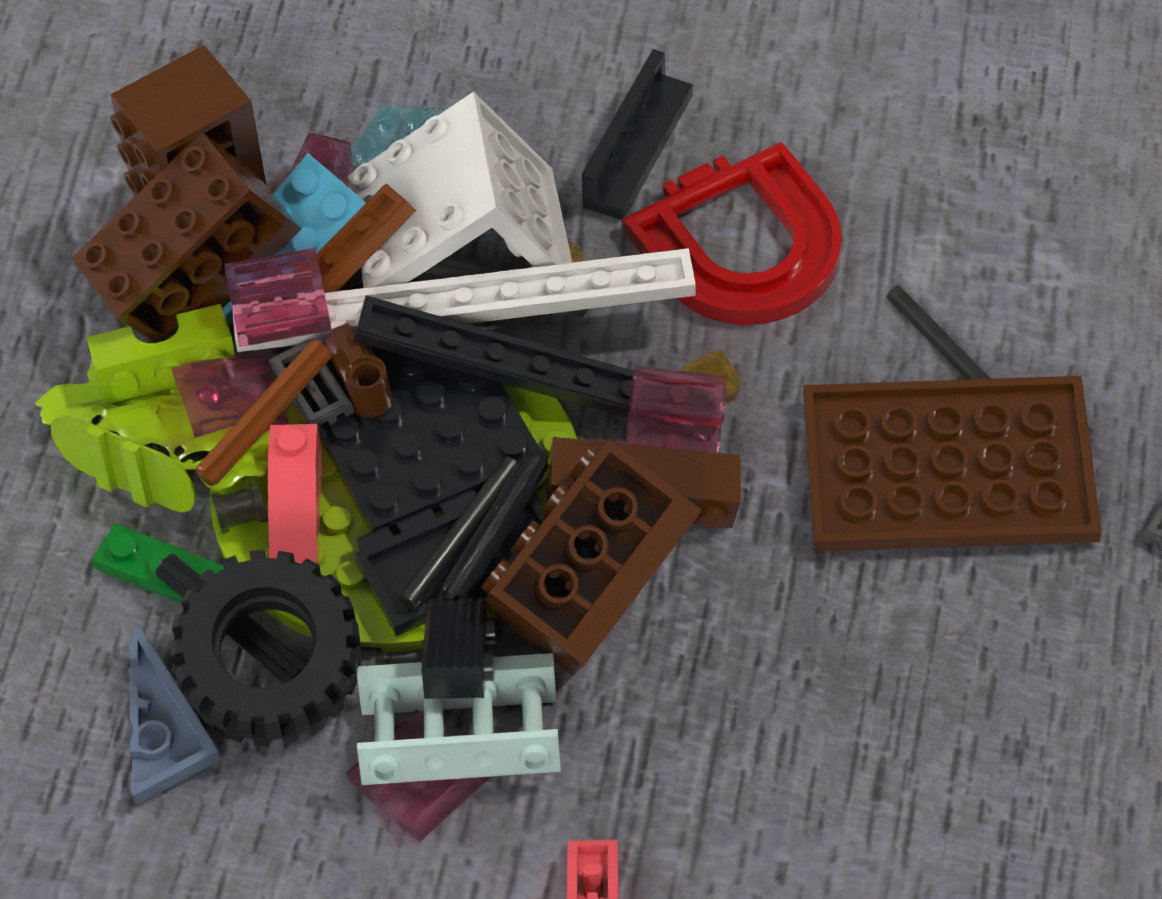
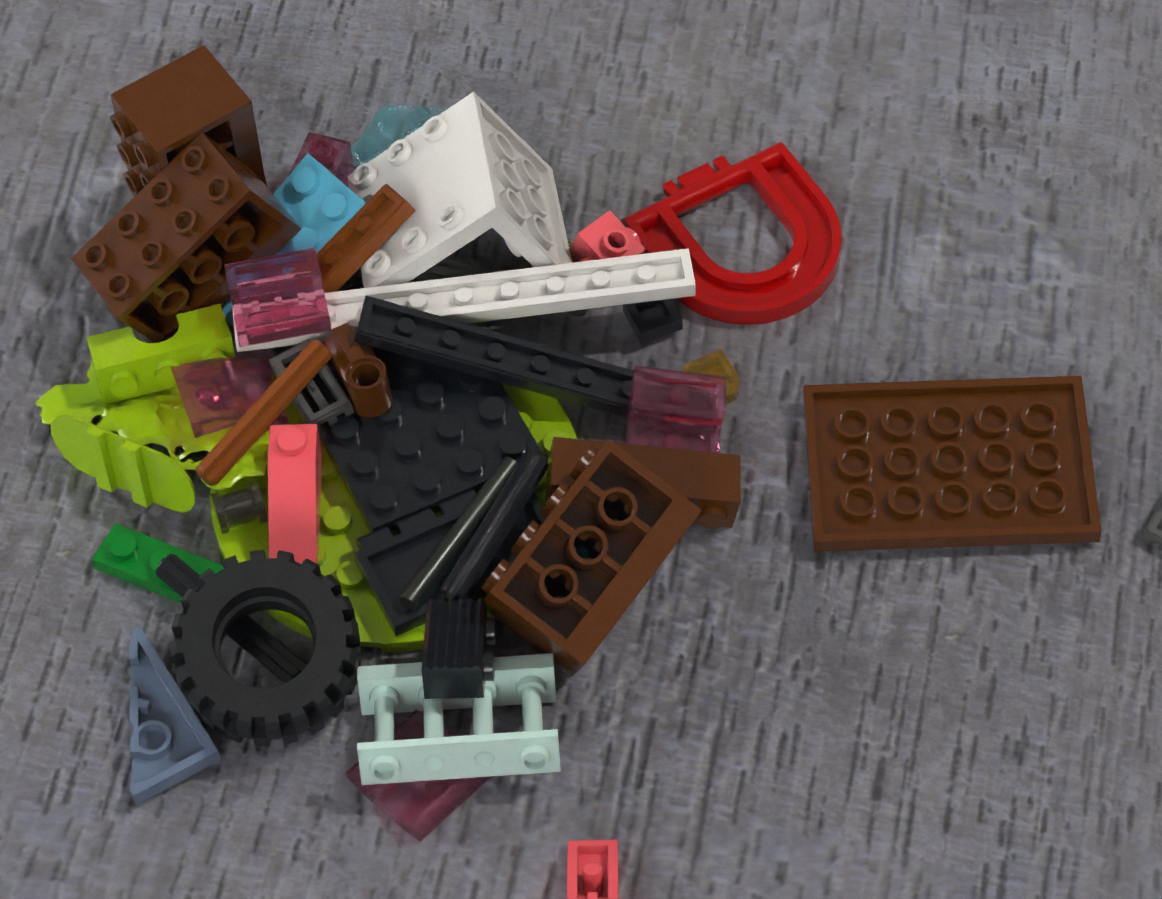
black fence [581,49,693,220] -> none
pearl dark grey bar [887,285,991,380] -> none
none -> coral brick [570,210,646,262]
none -> black plate [623,299,683,345]

